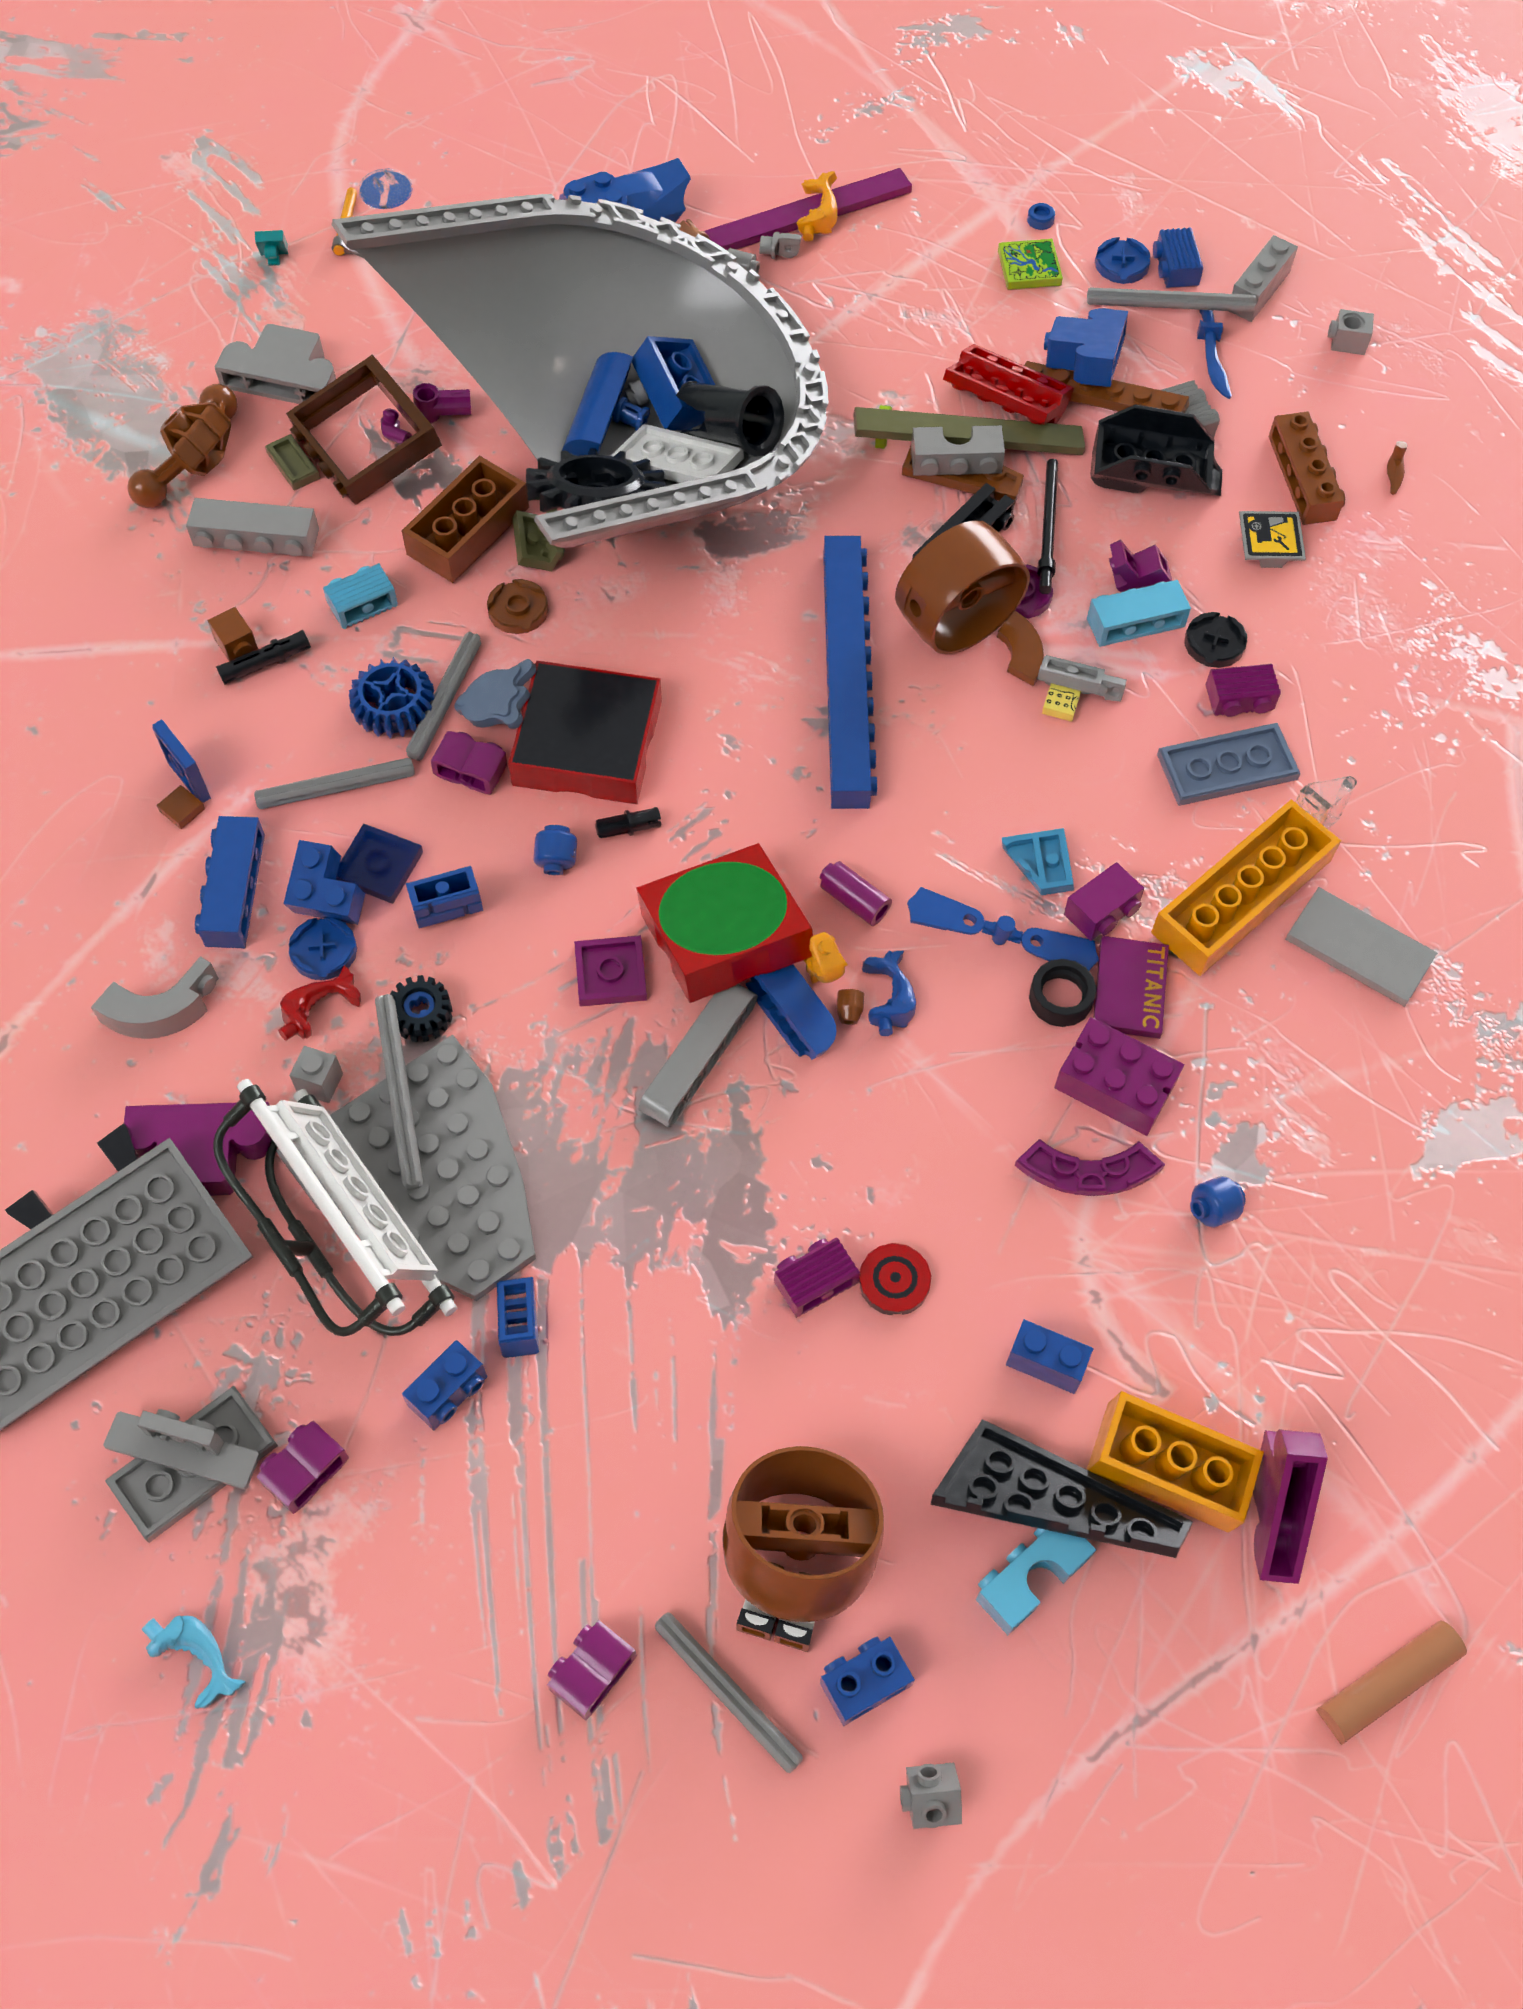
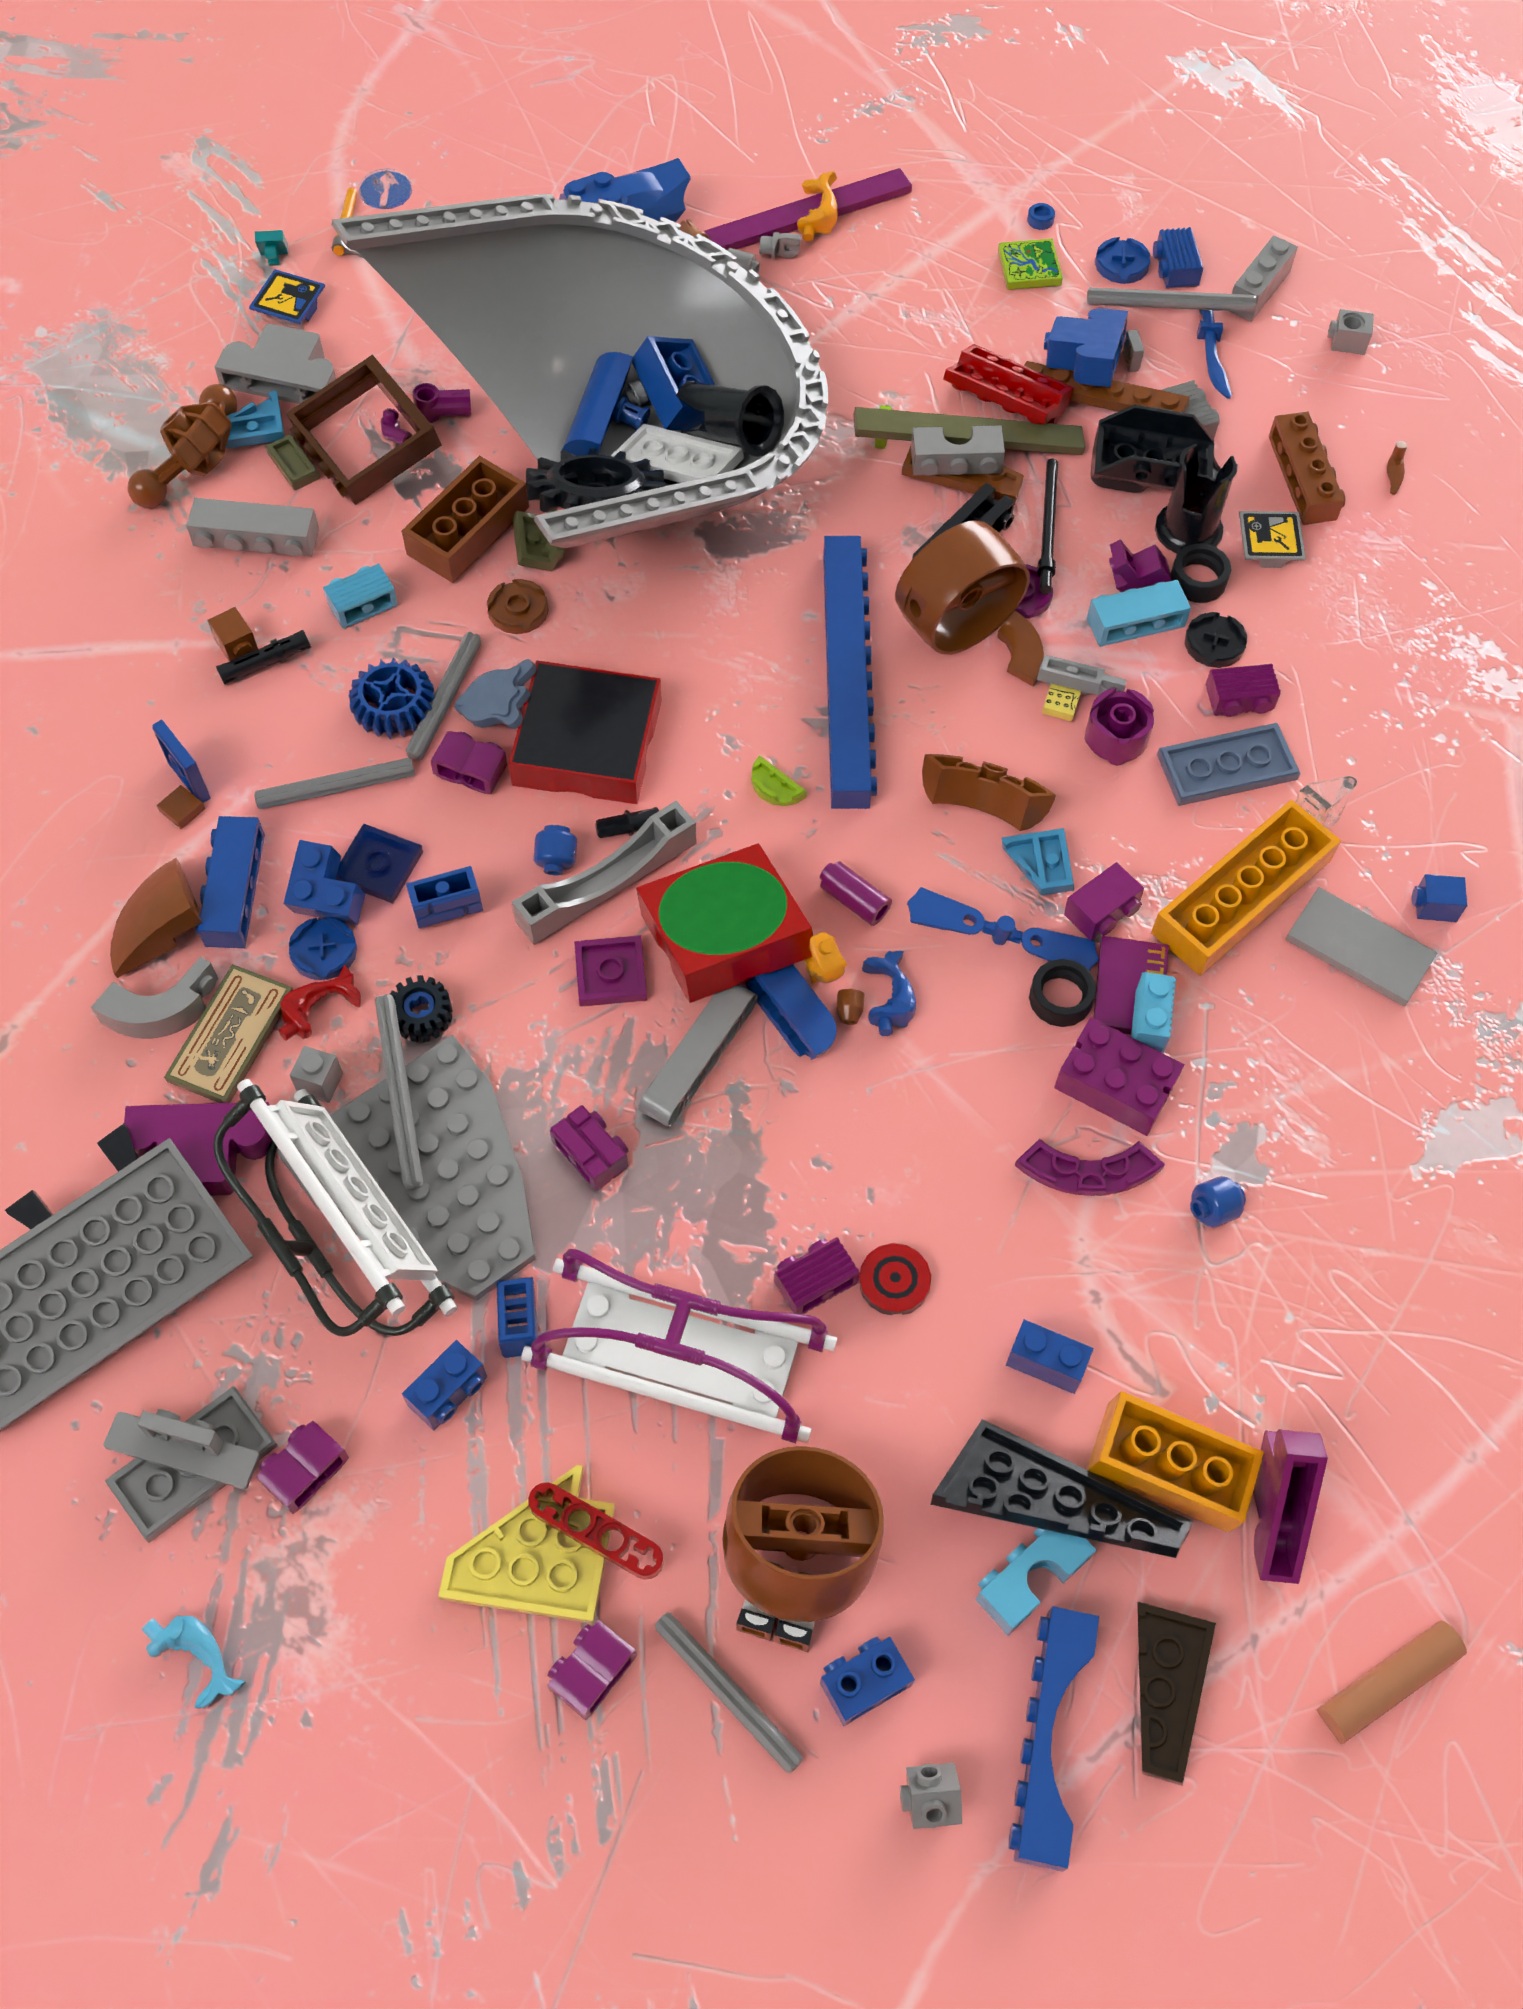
none -> dark orange brick [110,858,202,978]
none -> tile [164,964,293,1103]
none -> dark azure wing [226,390,285,449]
none -> piece [249,269,325,324]
none -> light yellow wing [438,1465,615,1624]
none -> light grey arch [512,800,697,945]
none -> white piece [521,1249,837,1444]
none -> red beam [528,1482,664,1580]
none -> magenta brick [549,1105,629,1191]
none -> lime tile [751,755,807,806]
none -> dark orange brick [922,754,1056,831]
none -> blue arch [1008,1606,1099,1872]
none -> magenta brick [1084,688,1154,766]
none -> light grey tile [1122,329,1144,372]
none -> medium azure brick [1131,972,1176,1053]
none -> dark brown wing [1137,1602,1216,1786]
none -> black piece [1155,444,1238,554]
none -> black tyre [1171,544,1232,603]
none -> blue brick [1411,874,1467,922]

